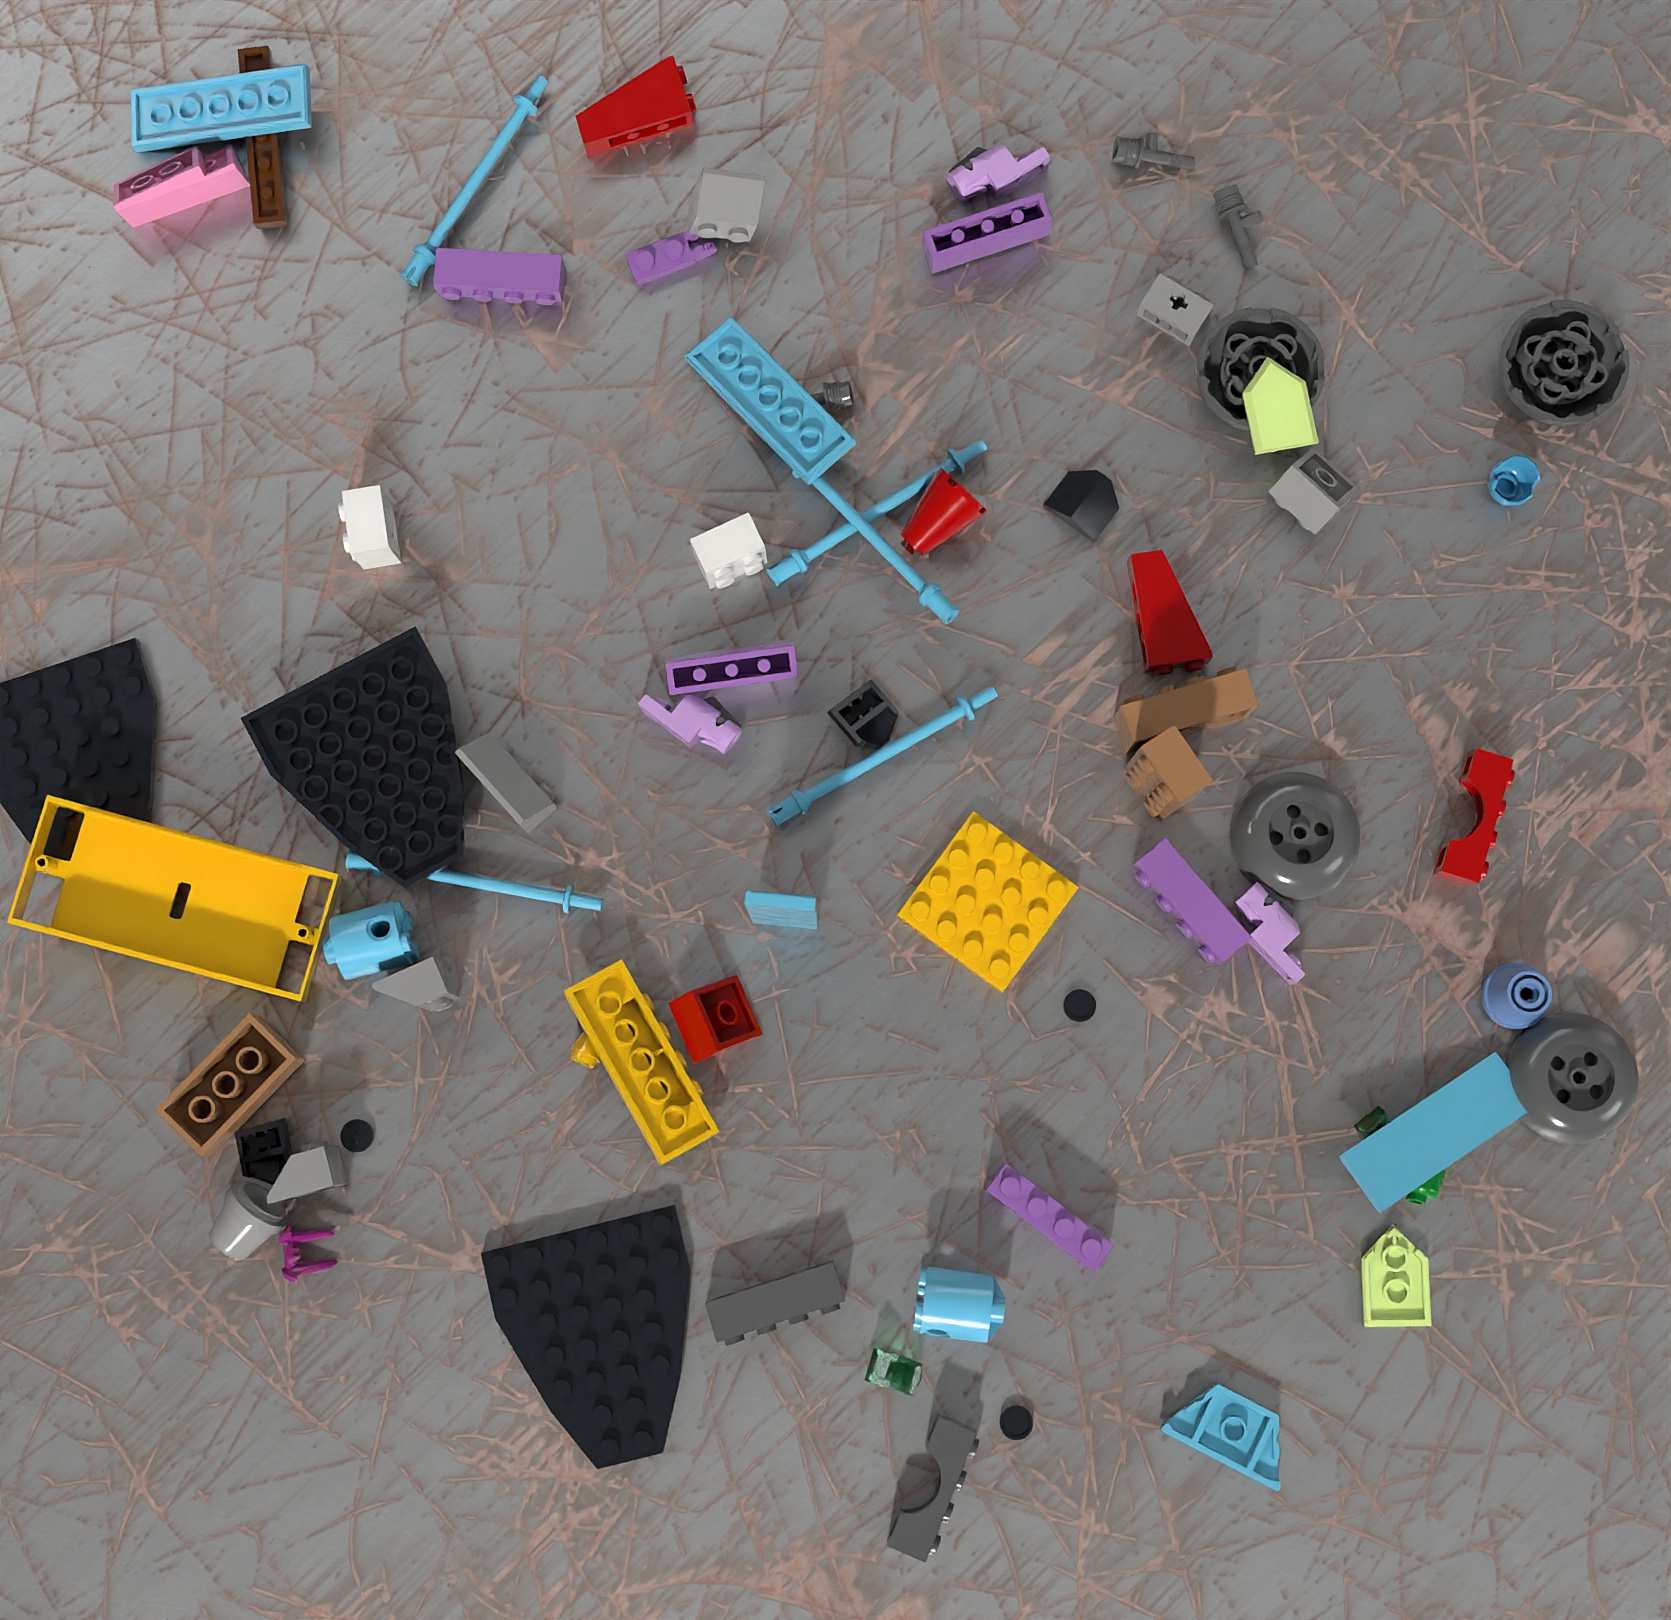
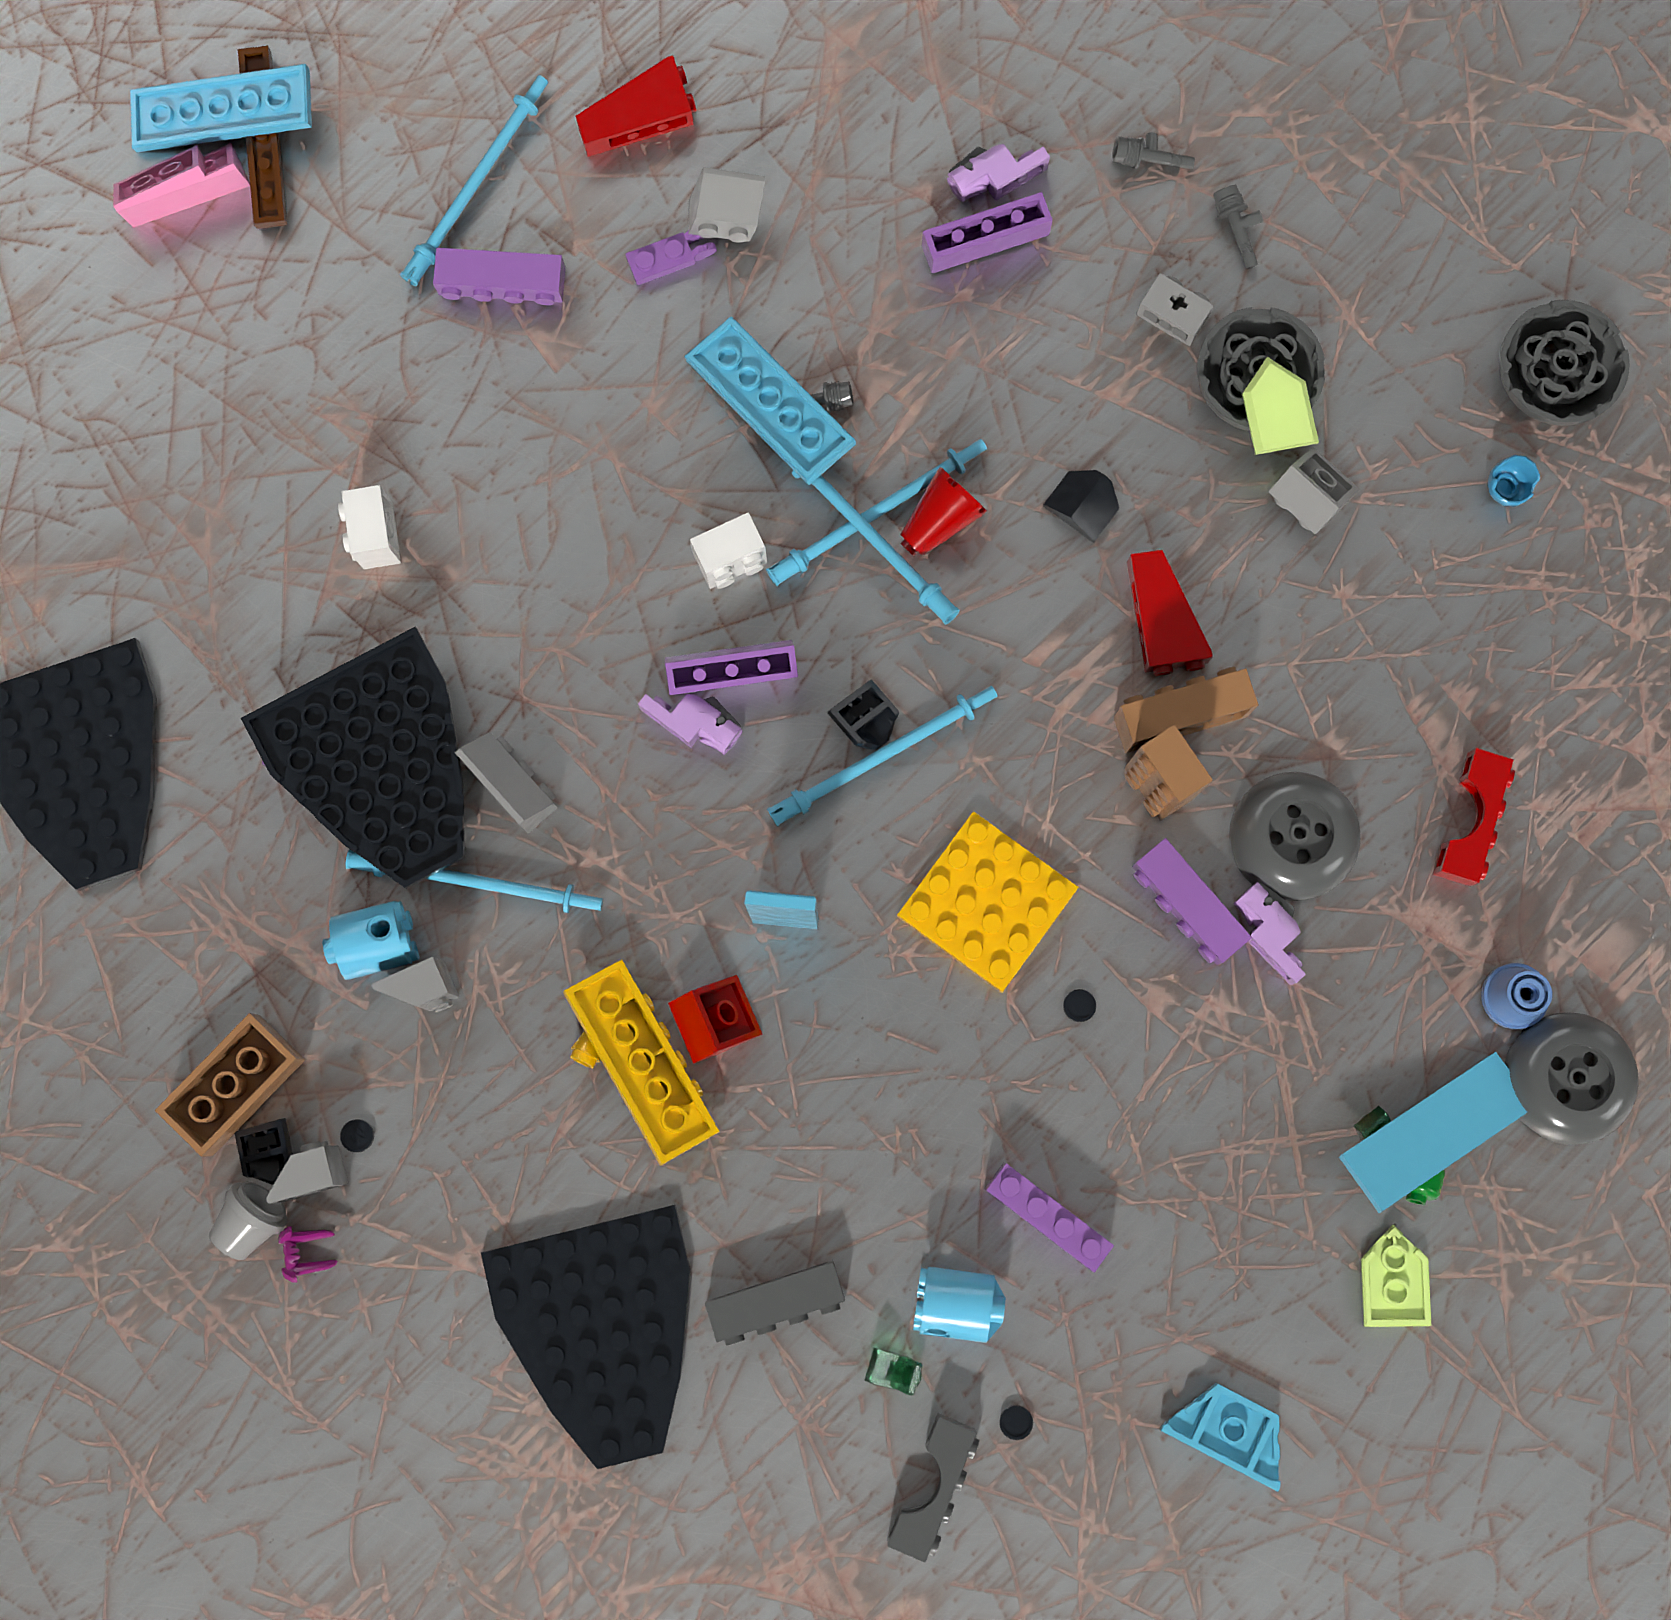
yellow piece [7,795,343,1002] -> none

